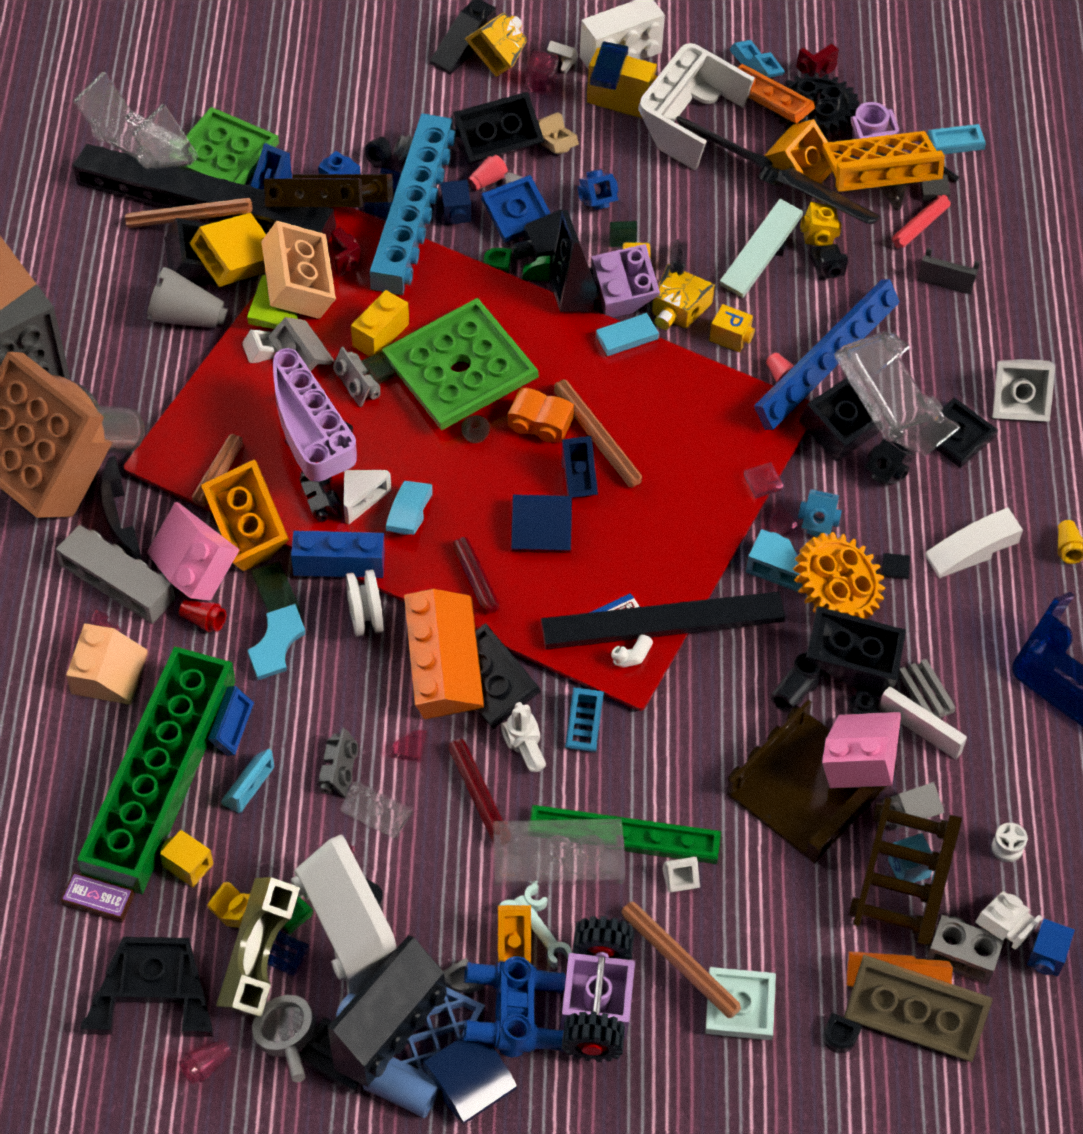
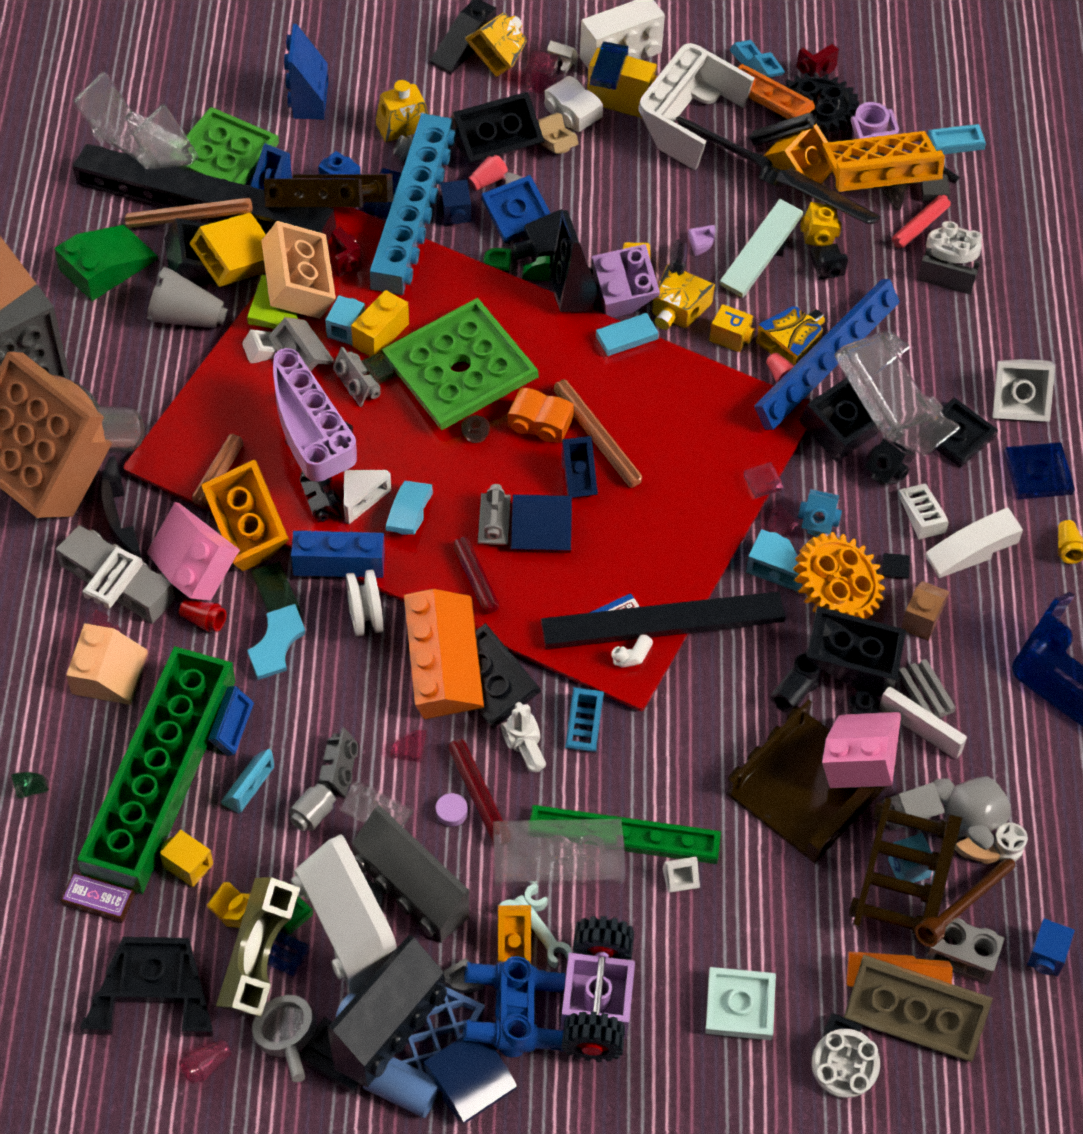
black tile [365,136,392,166] -> none
blue brick [577,169,618,210] -> none
clear green tile [608,221,638,247] -> none
nougat axle [621,901,741,1018] -> none
white plate [976,891,1043,950] -> none
none -> clear green tile [11,772,49,799]
none -> green slope [54,225,158,301]
none -> white tile [83,547,143,609]
none -> blue slope [284,24,329,120]
none -> light grey brick [289,784,336,831]
none -> medium azure brick [325,295,365,345]
none -> dark grey slope [352,805,469,942]
none -> yellow torso [376,80,428,142]
none -> lavender tile [436,793,468,827]
none -> light grey hinge [478,484,511,545]
none -> white brick [544,76,603,132]
none -> lavender tile [688,225,715,256]
none -> black axle [749,113,816,146]
none -> torso [756,306,825,365]
none -> white tile [812,1029,880,1098]
none -> white slope [898,483,949,540]
none -> medium nougat slope [901,581,950,641]
none -> reddish brown piece [915,858,1015,947]
none -> white tile [926,221,982,263]
none -> light grey piece [934,776,1011,850]
none -> light nougat tile [955,837,1000,864]
none -> clear blue tile [1004,442,1075,500]

